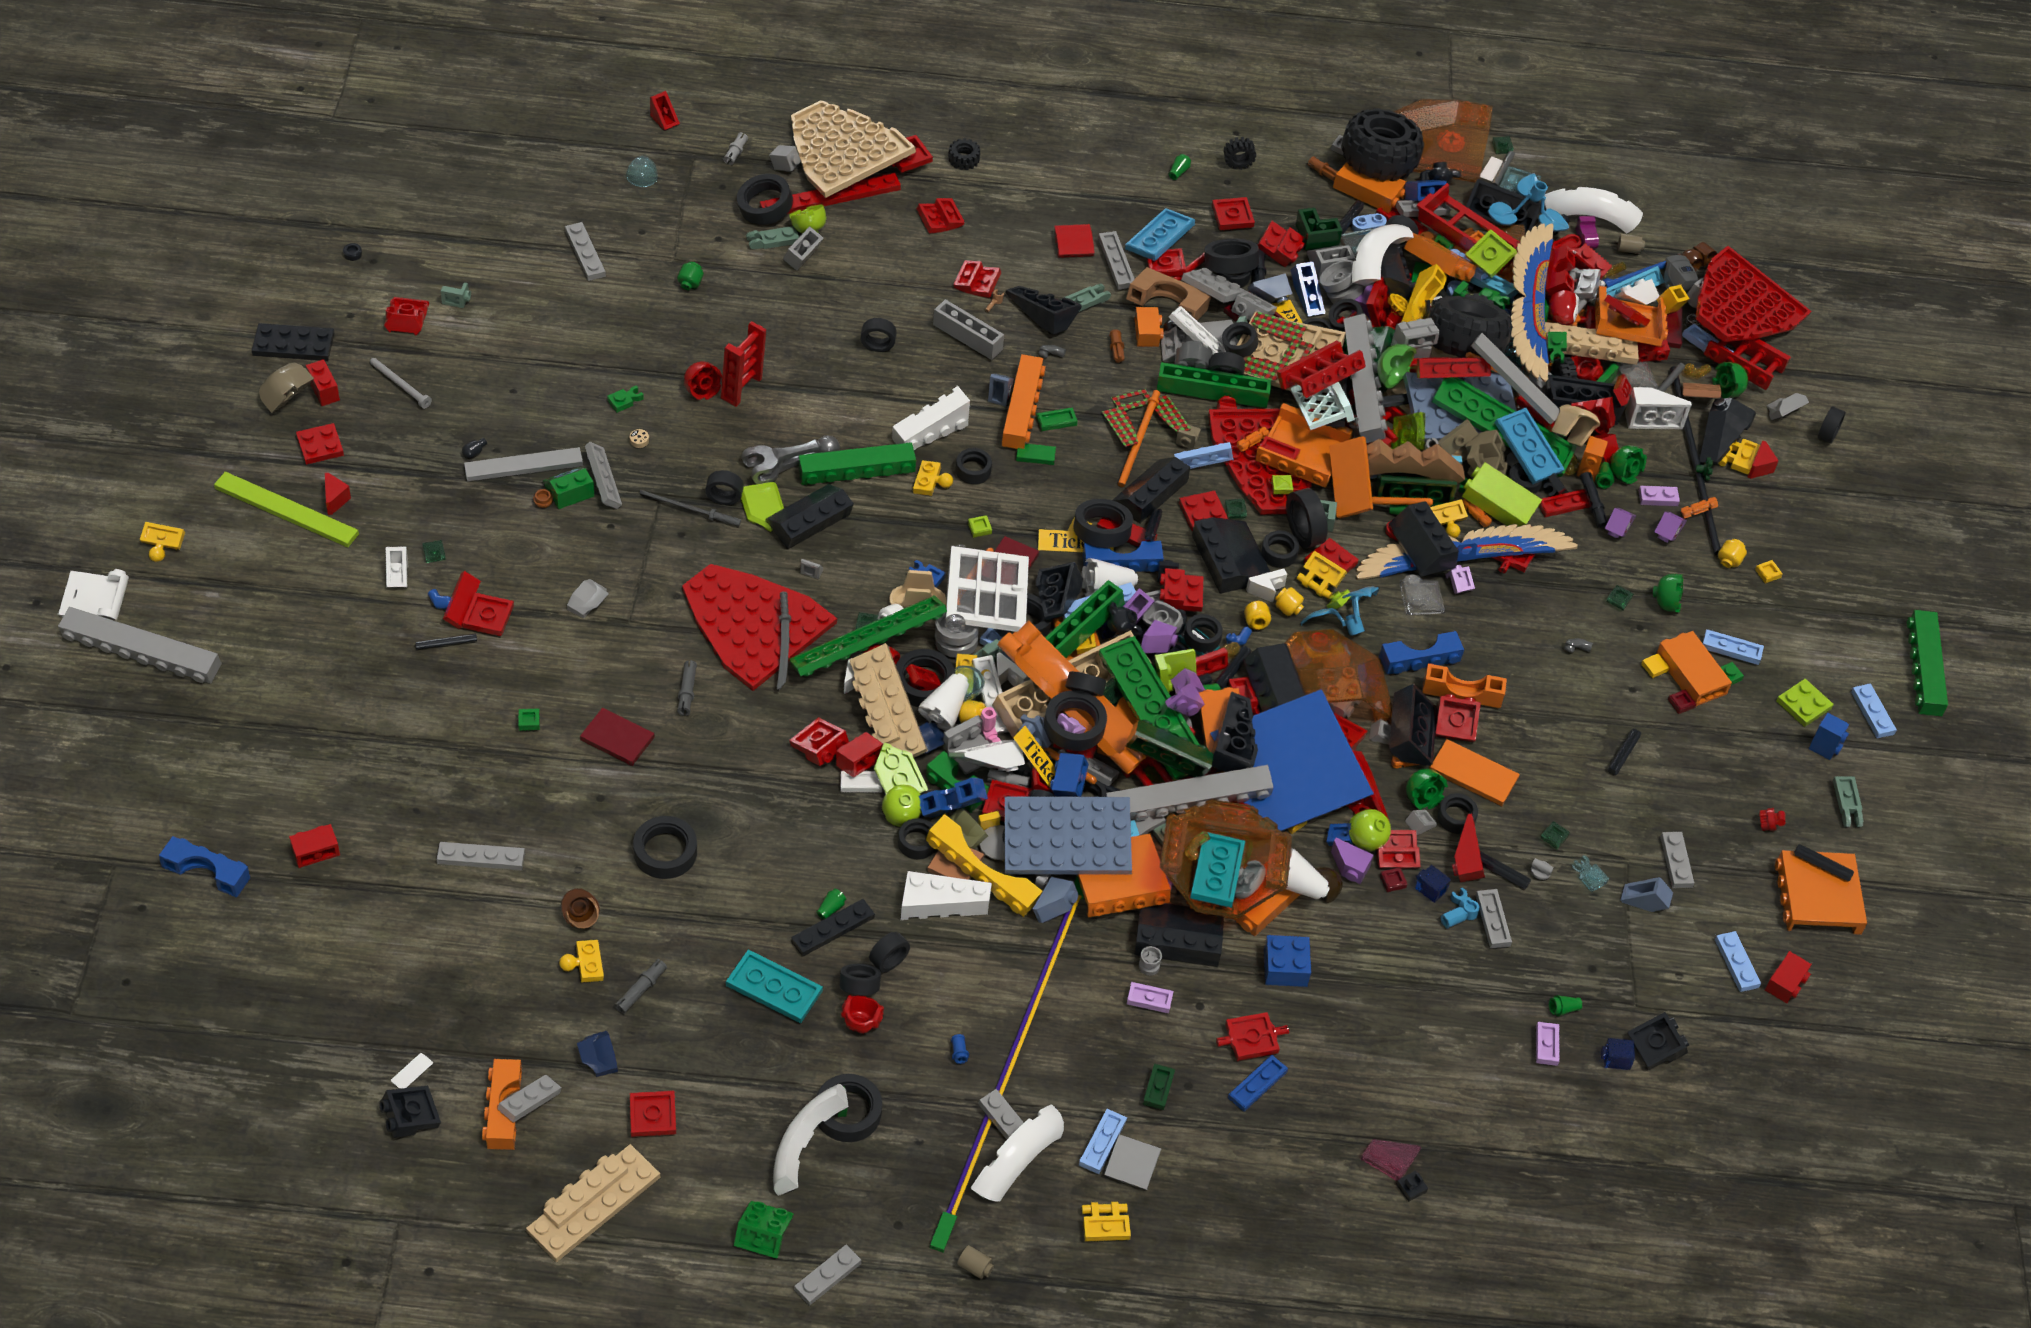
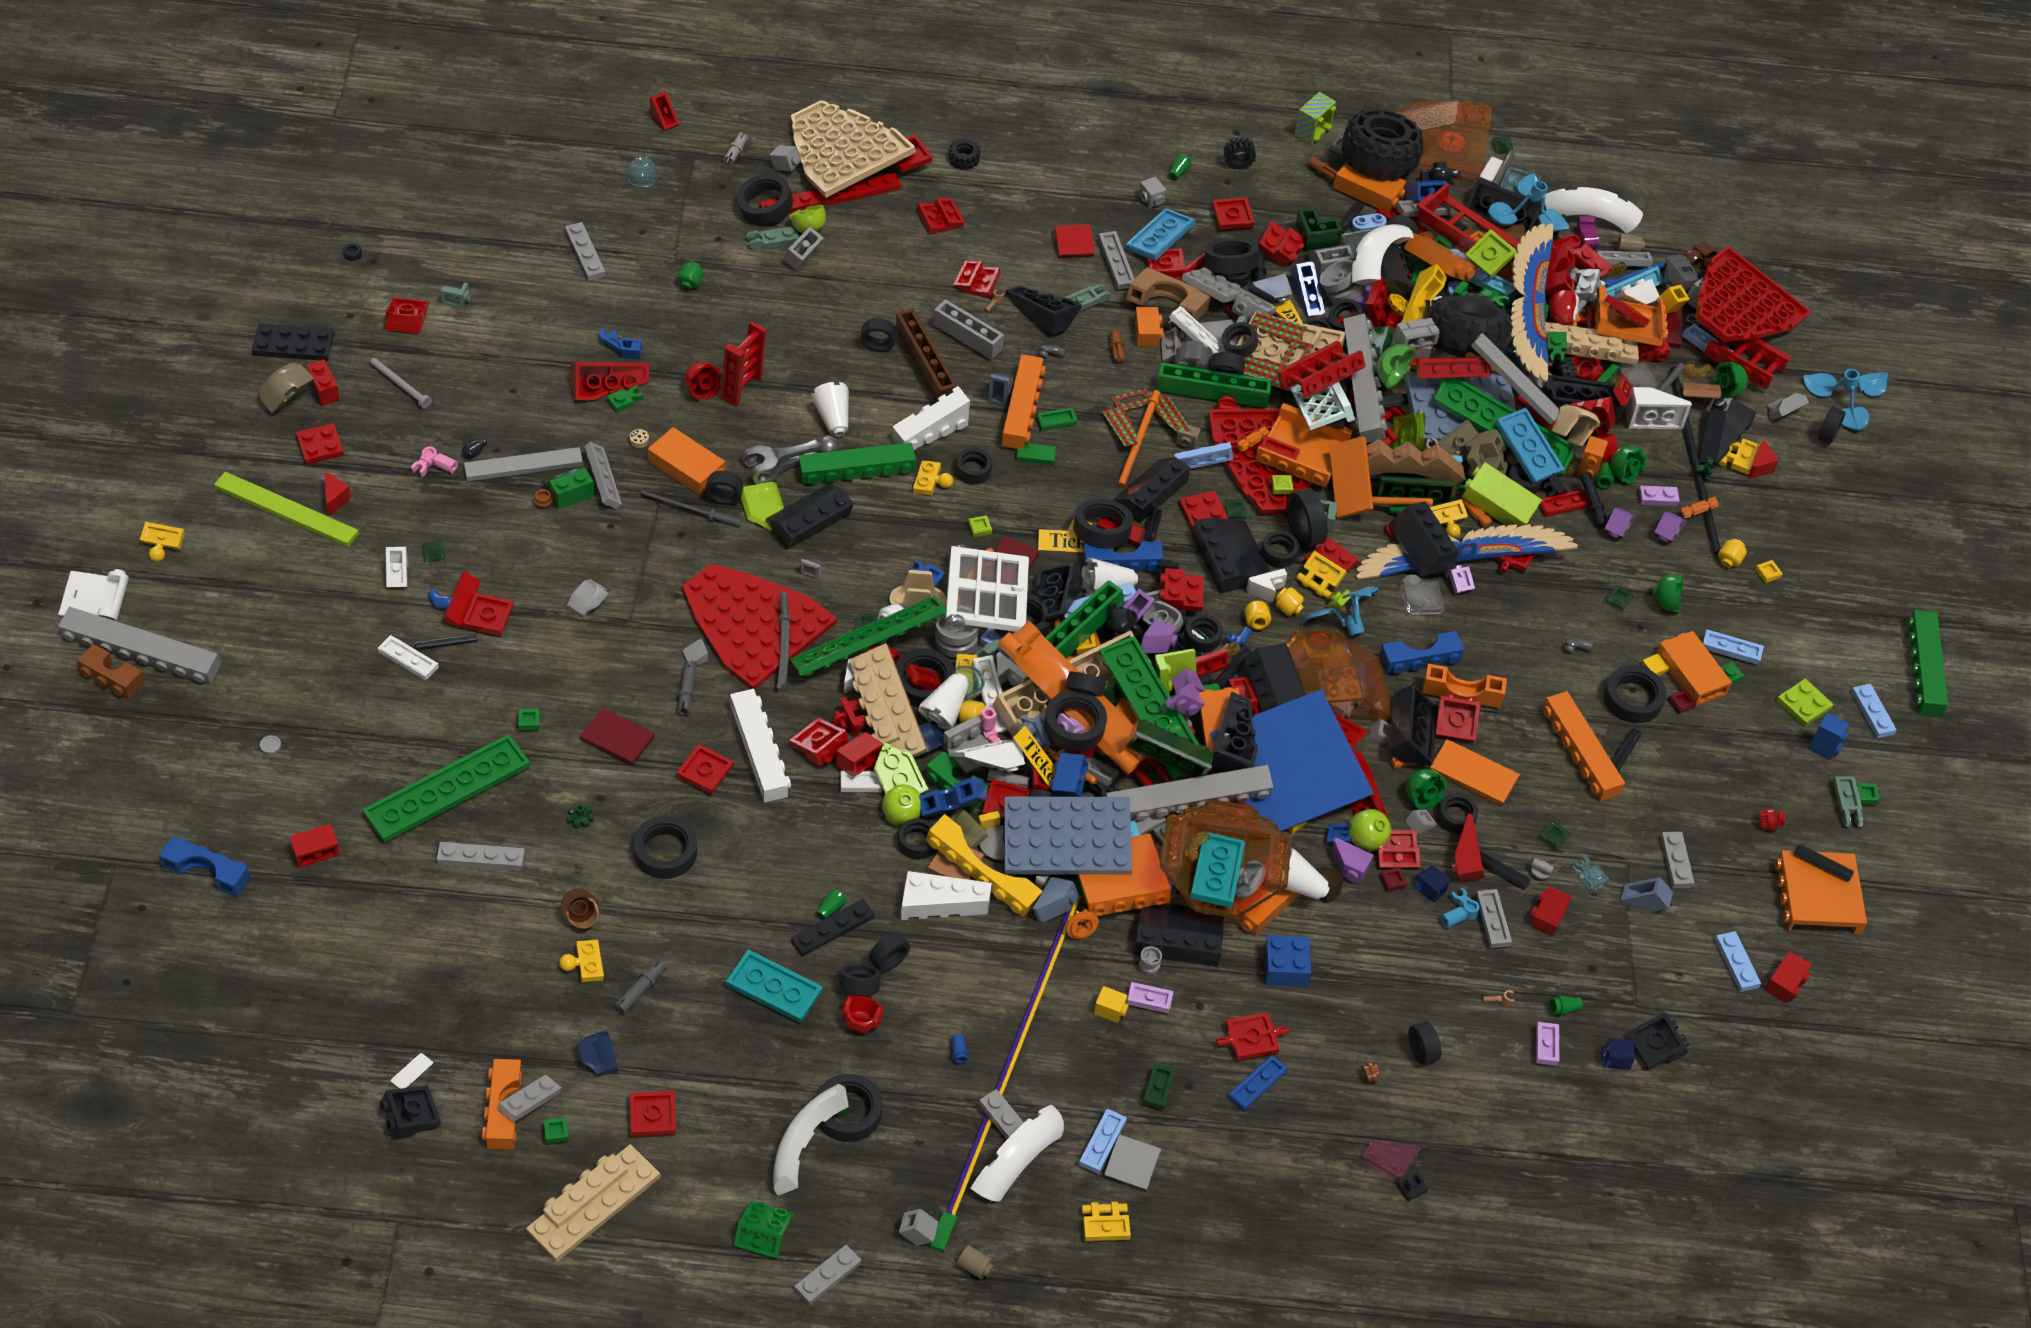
none -> dark orange arch [77,644,145,699]
none -> light grey piece [260,735,281,755]
none -> green plate [362,734,531,843]
none -> white tile [378,635,439,681]
none -> bright pink bar [411,447,458,477]
none -> green plate [544,1117,569,1144]
none -> dark green plant [567,805,595,828]
none -> red wedge [570,362,649,400]
none -> blue piece [600,328,642,359]
none -> orange brick [648,427,726,496]
none -> red plate [677,744,734,795]
none -> light grey slope [682,639,708,667]
none -> white brick [730,689,791,803]
none -> white cone [811,382,849,437]
none -> red hips [832,697,868,738]
none -> reddish brown brick [895,308,957,402]
none -> light grey brick [899,1209,938,1246]
none -> orange gear [1065,909,1099,939]
none -> yellow brick [1094,986,1129,1023]
none -> light grey brick [1139,177,1166,208]
none -> lime container [1295,92,1336,145]
none -> dark orange plate [1363,1061,1380,1083]
none -> black tyre [1408,1021,1442,1065]
none -> medium nougat hand [1483,990,1515,1007]
none -> red brick [1530,886,1572,936]
none -> orange brick [1543,691,1625,802]
none -> light grey plate [1597,251,1653,268]
none -> black tyre [1603,665,1666,724]
none -> dark azure plant [1803,369,1888,430]
none -> green plate [1857,783,1880,805]

